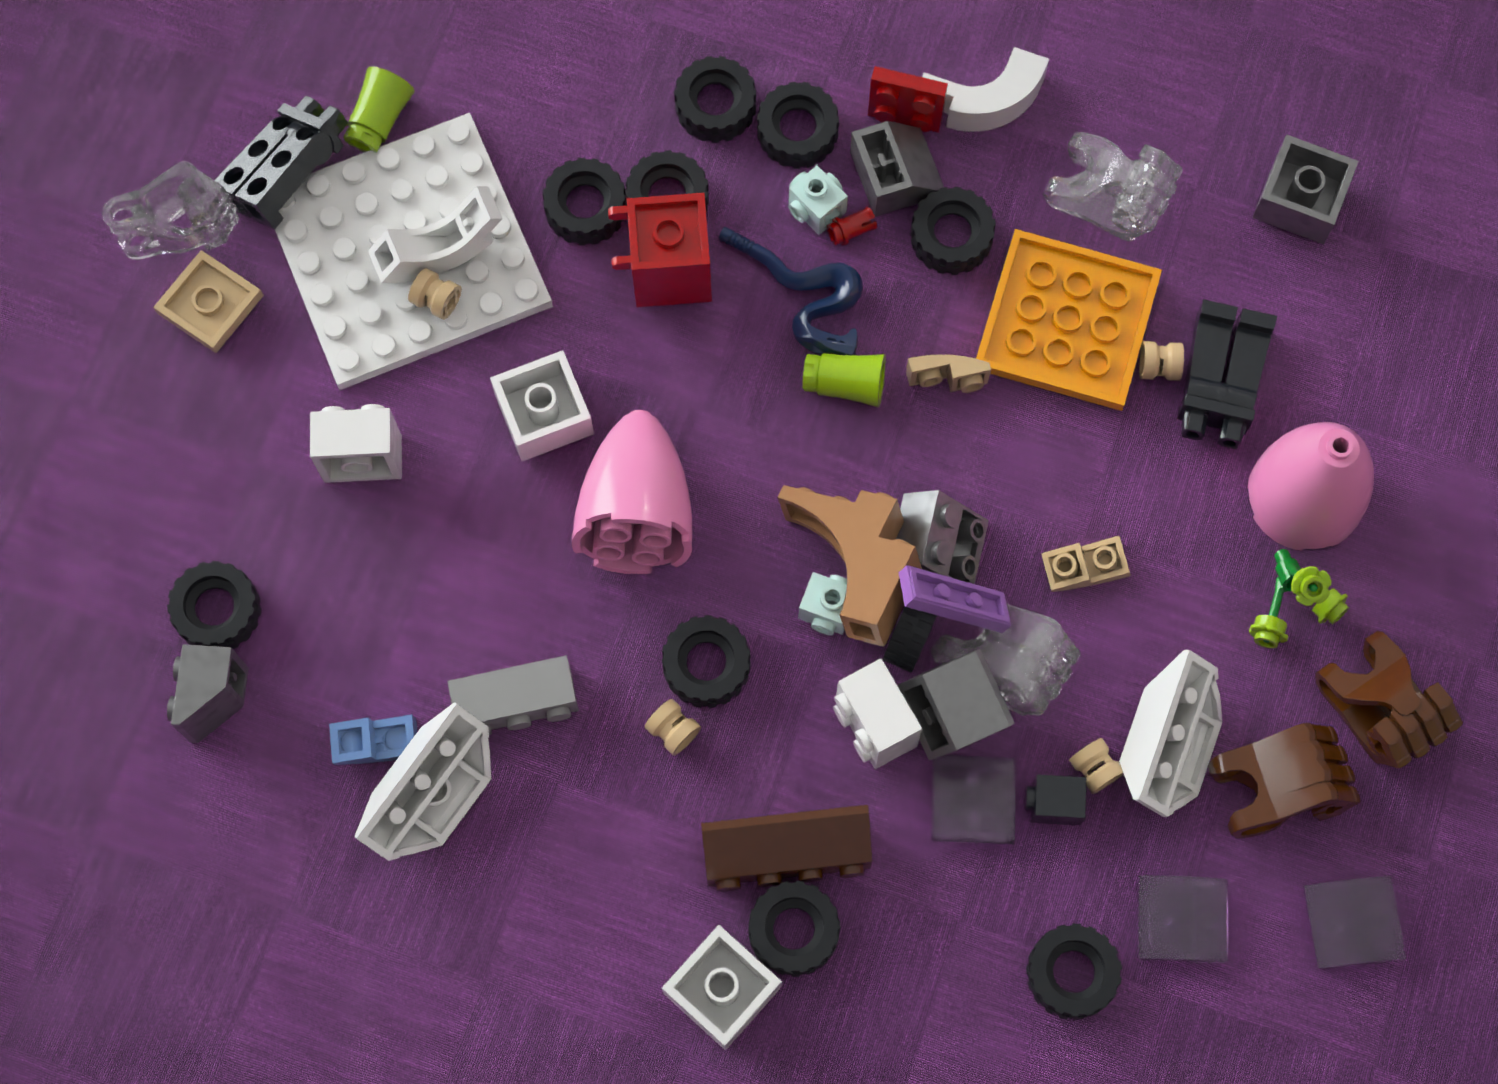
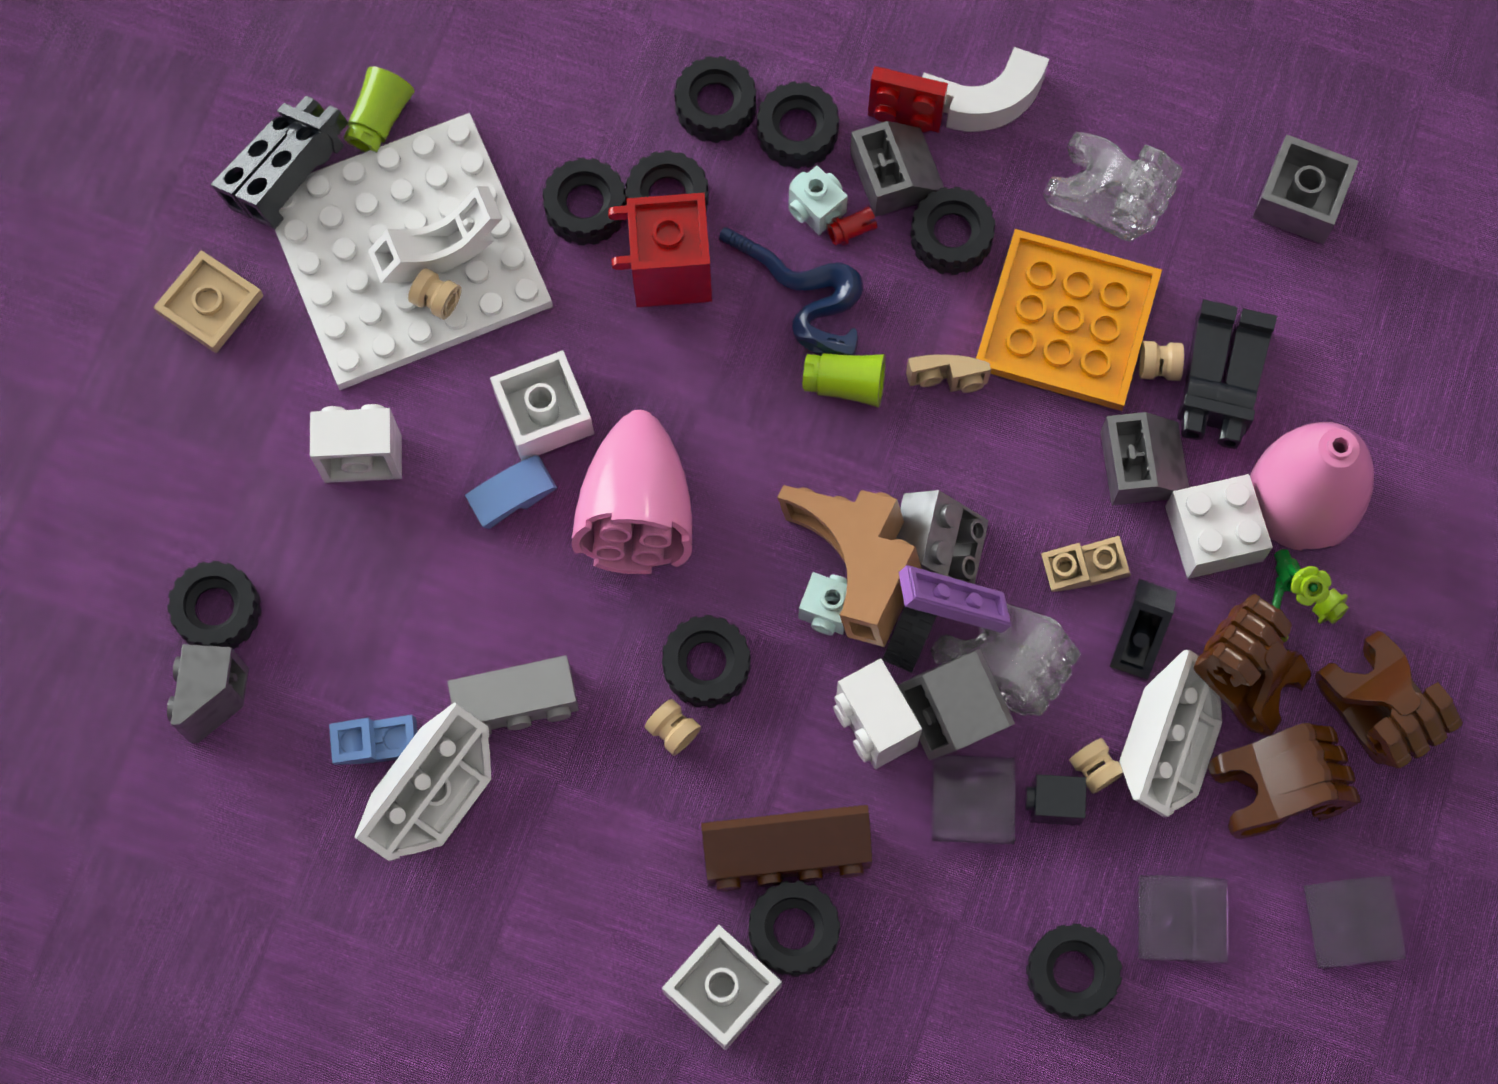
clear piece [102,161,239,259] -> none
none -> medium blue slope [465,455,557,529]
none -> flat silver slope [1100,412,1189,505]
none -> black slope [1109,579,1177,680]
none -> white brick [1165,474,1273,579]
none -> reddish brown piece [1193,594,1311,736]

